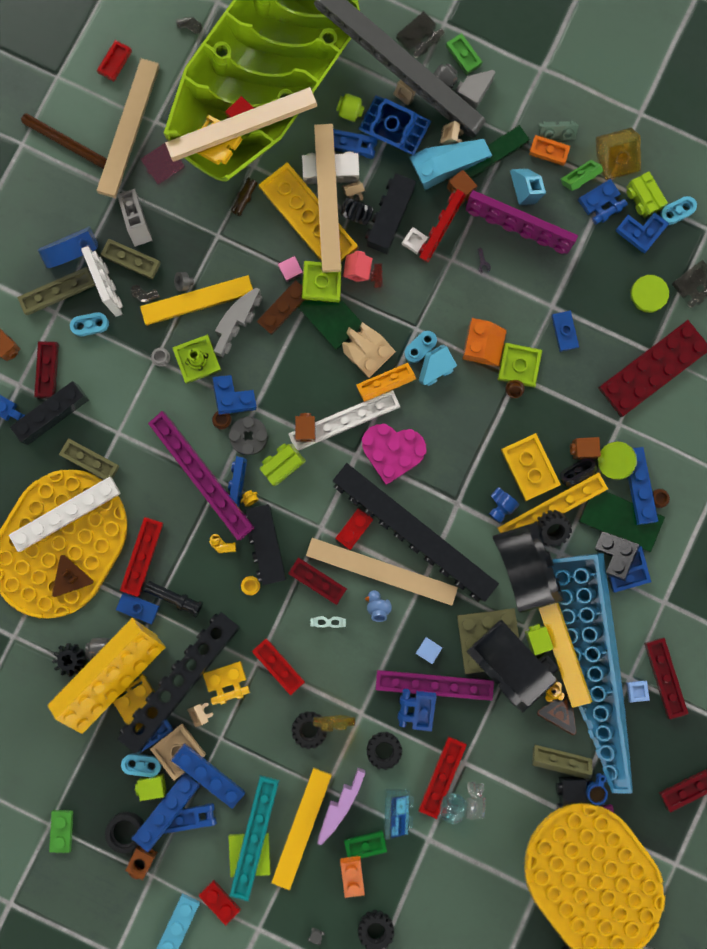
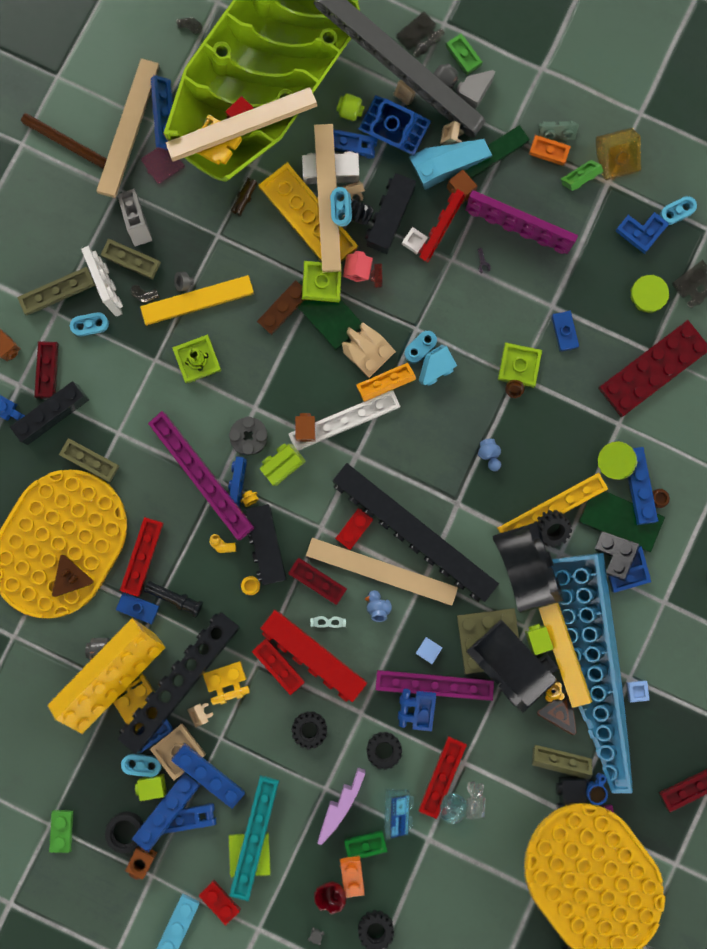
white plate [9,477,121,552] -> none
blue brick [37,226,98,268] -> none
black gear [52,643,87,677] -> none
red plate [97,40,132,82] -> none
light grey plate [151,348,170,367] -> none
blue plate [212,375,257,415] -> none
reddish brown plate [212,411,231,429] -> none
light grey slope [214,288,262,358] -> none
yellow tile [271,767,332,890] -> none
bright pink tile [278,256,303,282] -> none
clear yellow plate [313,715,355,731] -> none
dark pink plate [362,424,427,485] -> none
orange slope [462,318,507,367] -> none
blue piece [489,487,519,524] -> none
yellow plate [501,433,561,501] -> none
medium azure slope [510,169,546,205] -> none
black plate [560,458,597,486] -> none
dark orange brick [570,437,601,460] -> none
blue plate [578,179,628,224] -> none
lime brick [626,171,668,219] -> none
dark red plate [644,637,688,719] -> none
none -> blue plate [151,75,173,150]
none -> red brick [260,609,367,702]
none -> dark red hair [314,881,346,914]
none -> medium azure plate [330,187,352,227]
none -> medium blue animal [478,439,501,471]

